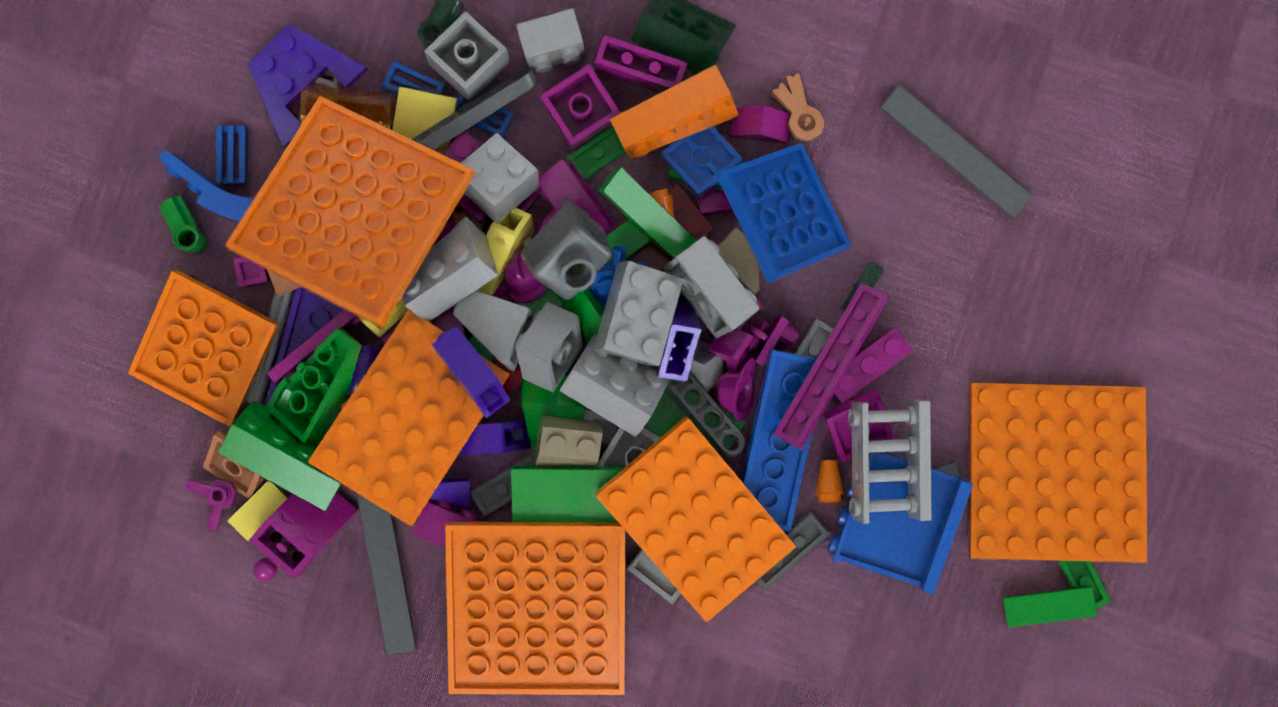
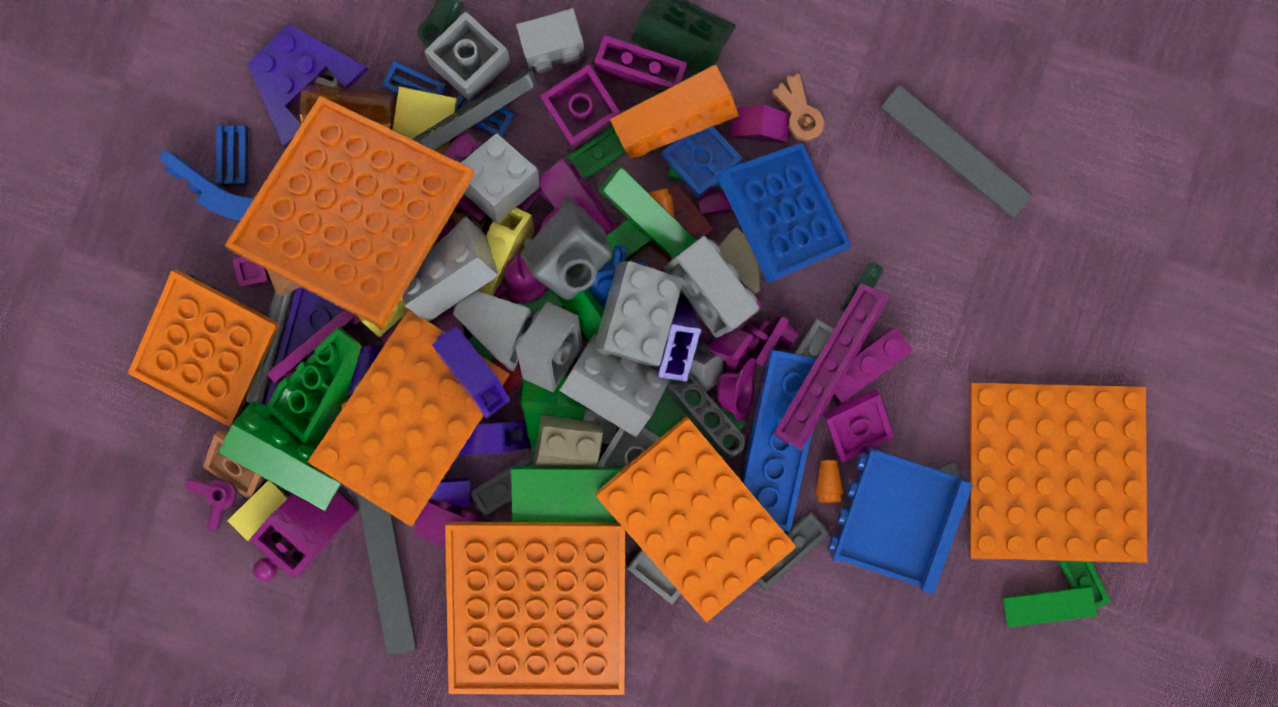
green piece [159,195,208,255] -> none
light grey fence [848,399,931,524] -> none

